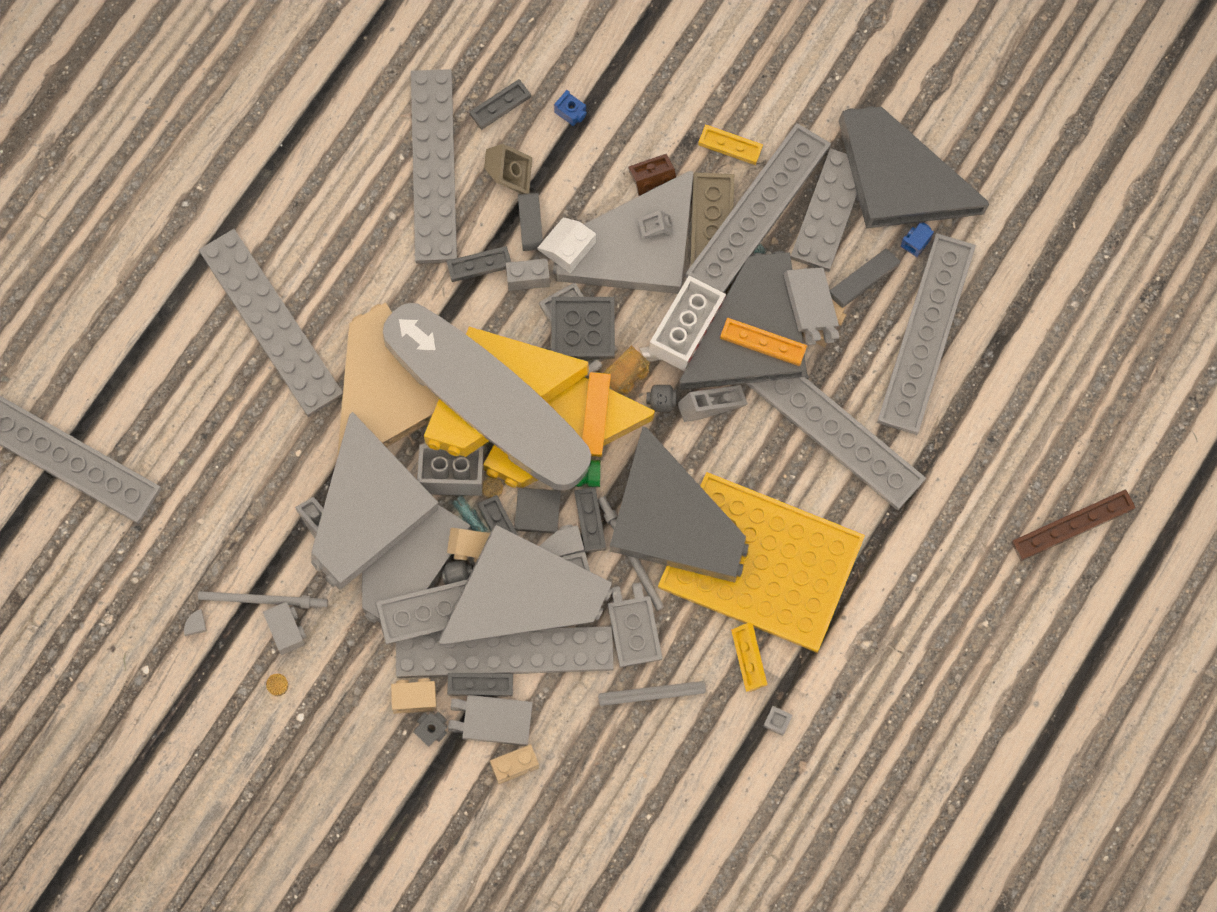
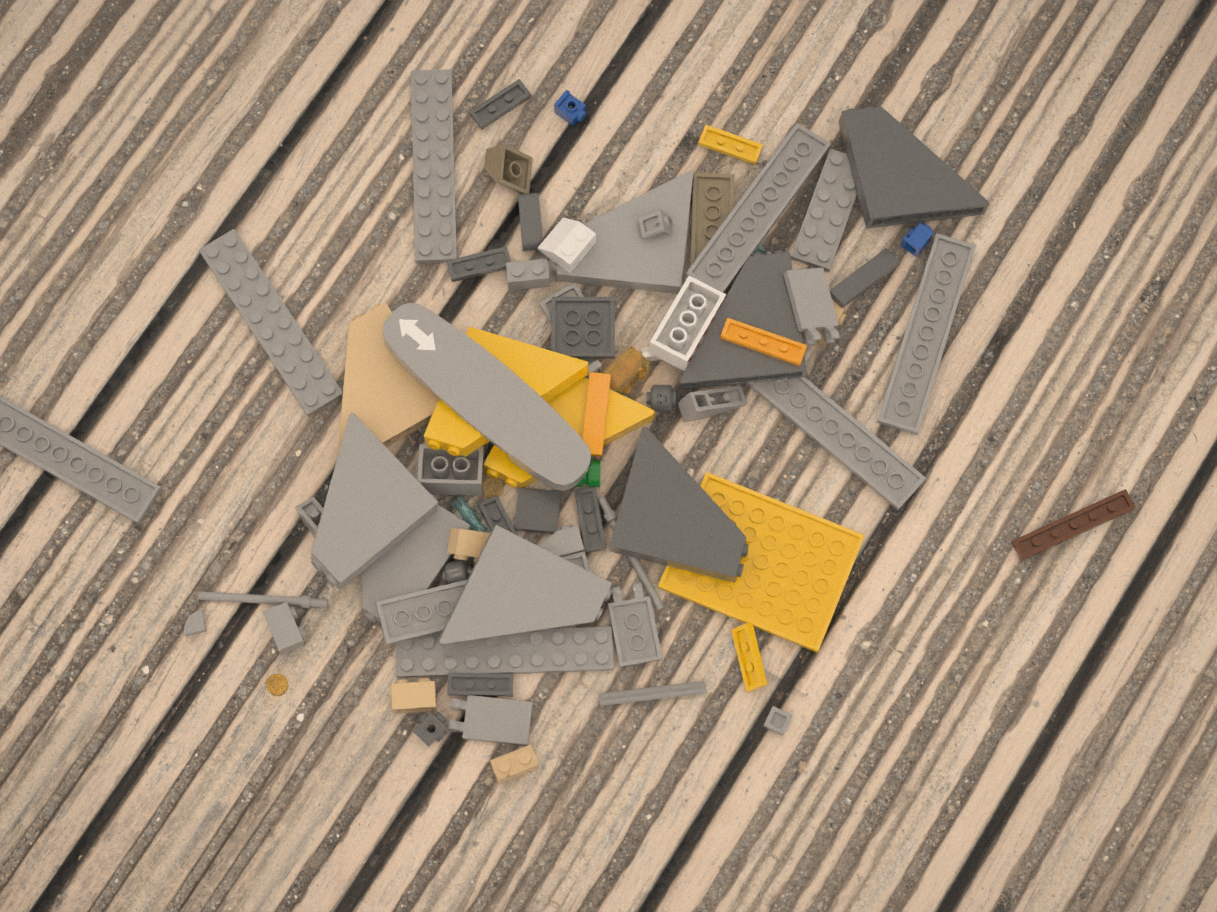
reddish brown bracket [628,153,676,196] -> none

